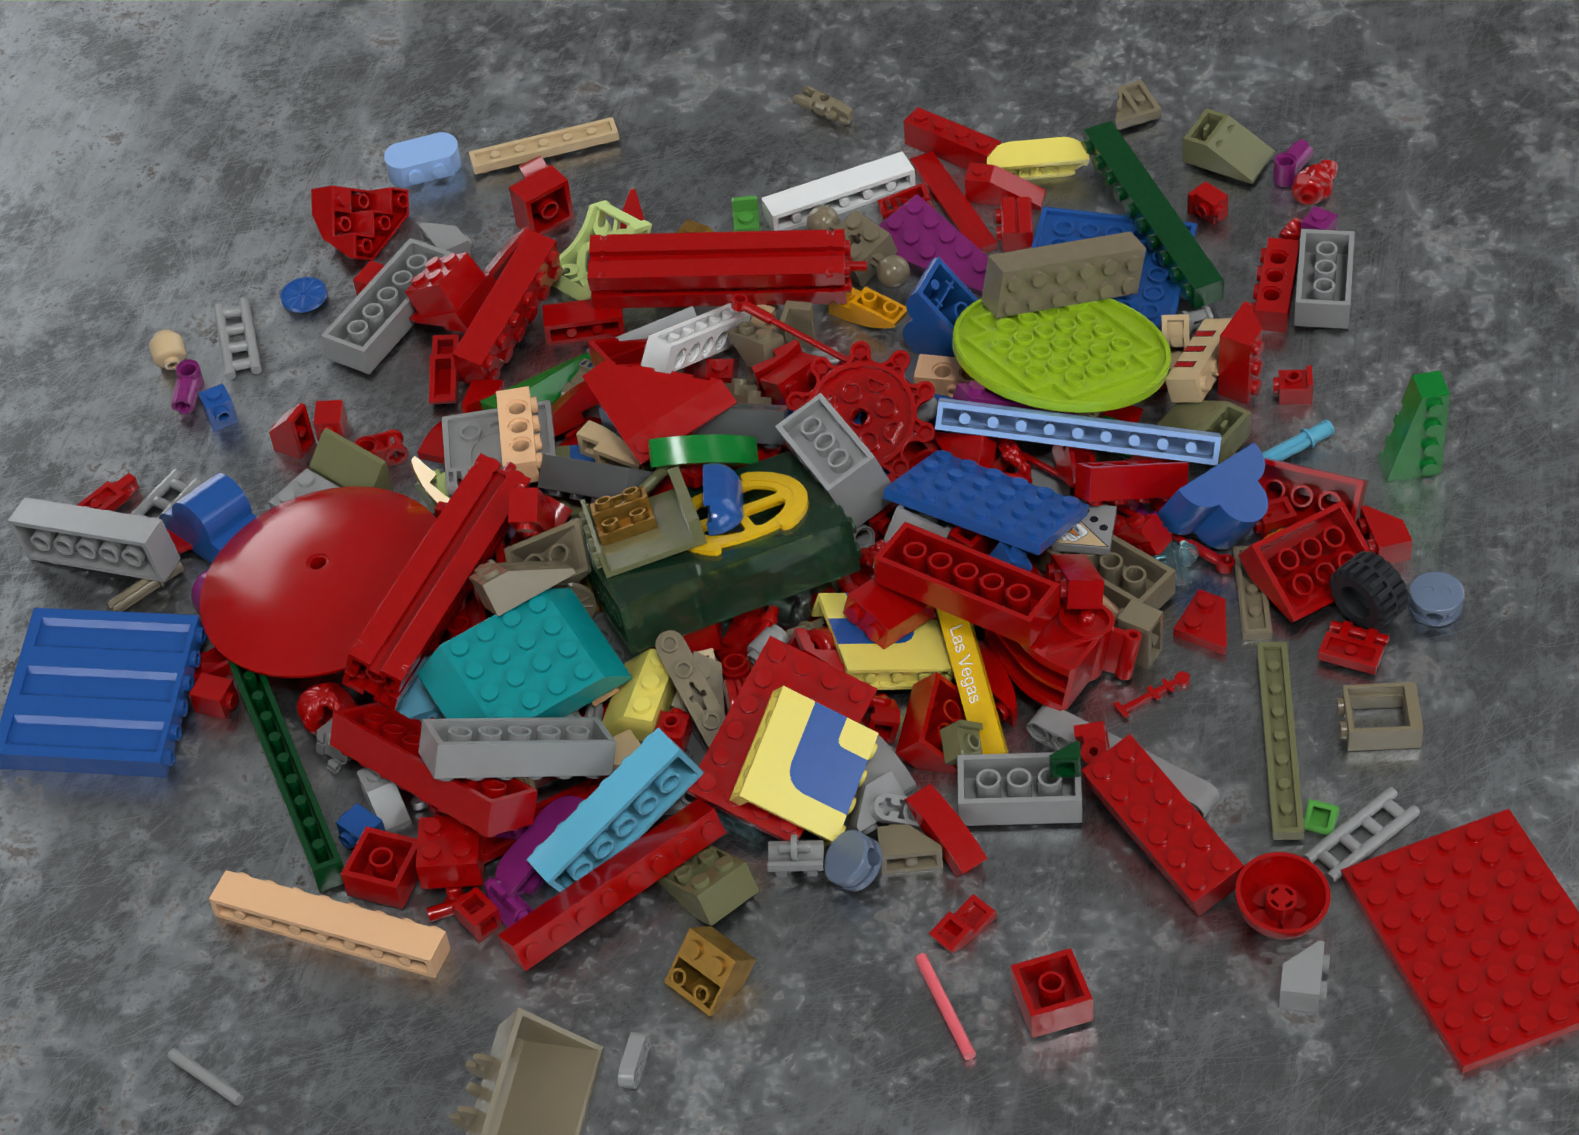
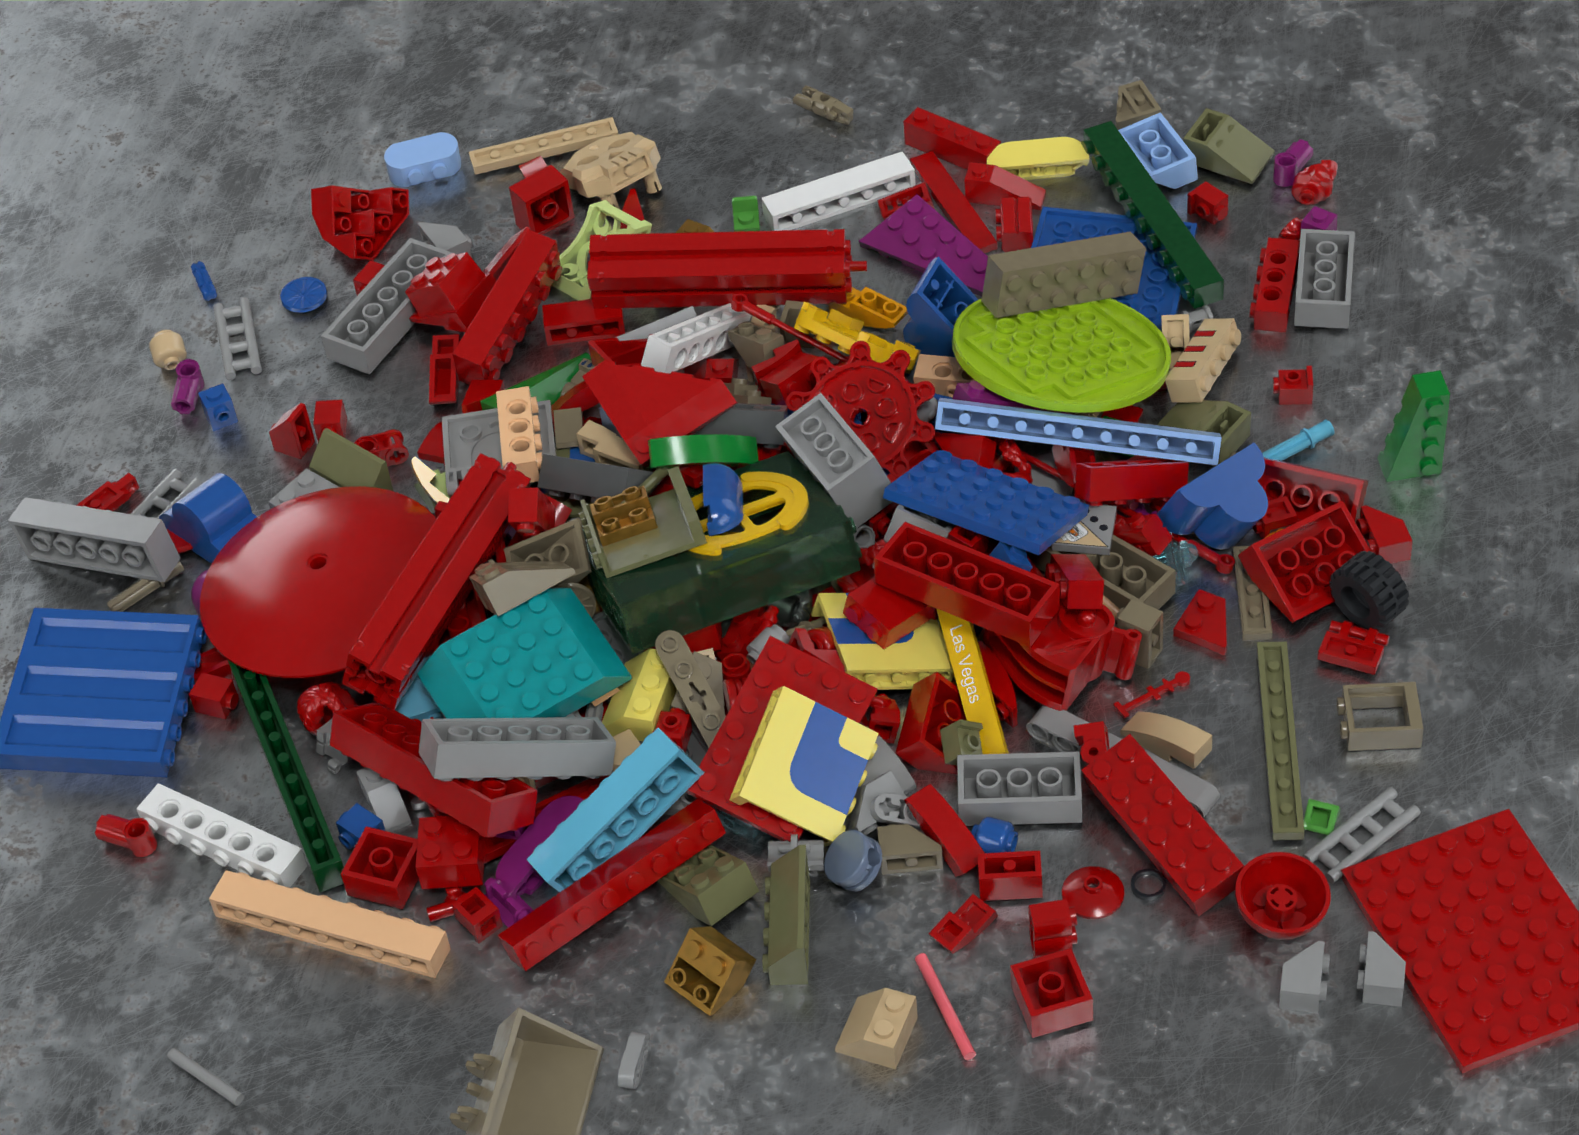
dark tan brick [807,206,910,288] -> none
dark green slope [1049,741,1081,778] -> none
red slope [1217,301,1264,405] -> none
sand blue head [1408,571,1464,627] -> none
none -> red piece [95,814,157,857]
none -> white brick [136,783,307,888]
none -> blue axle [191,261,217,301]
none -> dark tan slope [553,407,585,449]
none -> tan brick [560,132,662,216]
none -> olive slope [762,844,810,985]
none -> yellow plate [794,302,921,374]
none -> tan slope [835,988,918,1070]
none -> blue head [971,817,1018,853]
none -> red brick [978,850,1043,901]
none -> red brick [1028,899,1078,958]
none -> red dish [1062,866,1124,919]
none -> light blue slope [1118,112,1198,189]
none -> tan slope [1120,711,1212,769]
none -> black piece [1131,868,1166,901]
none -> light grey slope [1357,931,1406,1007]

